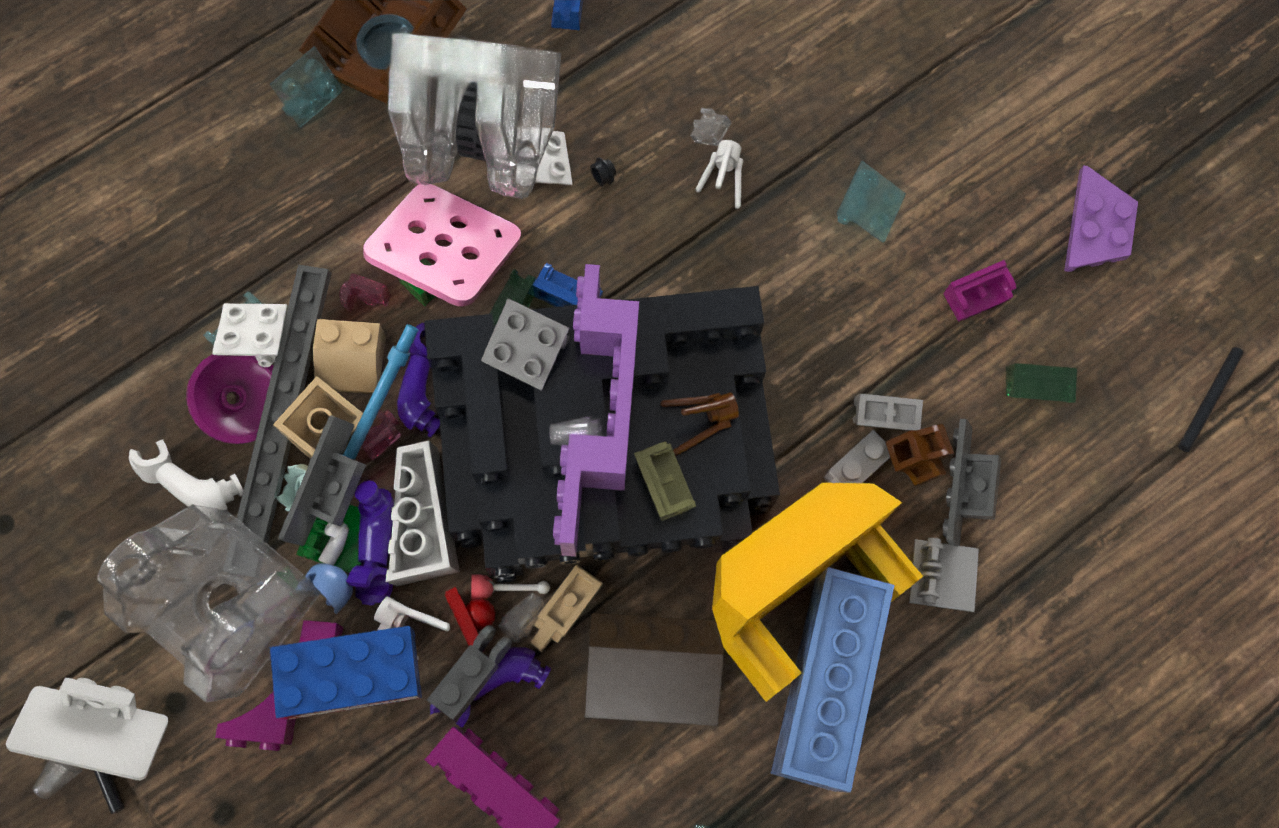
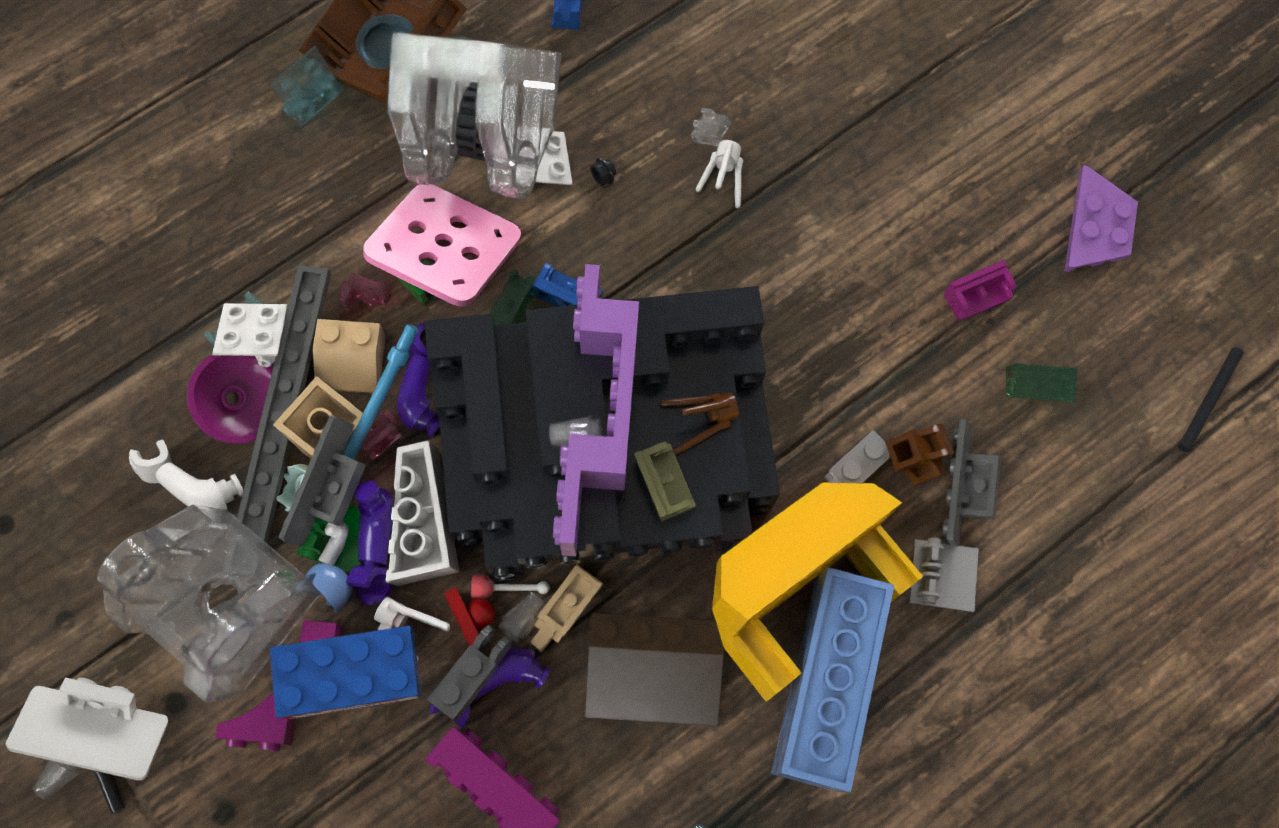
light grey hinge [481,299,570,390] -> none
clear light blue hinge [837,161,906,243] -> none
light grey hinge [853,394,923,431] -> none

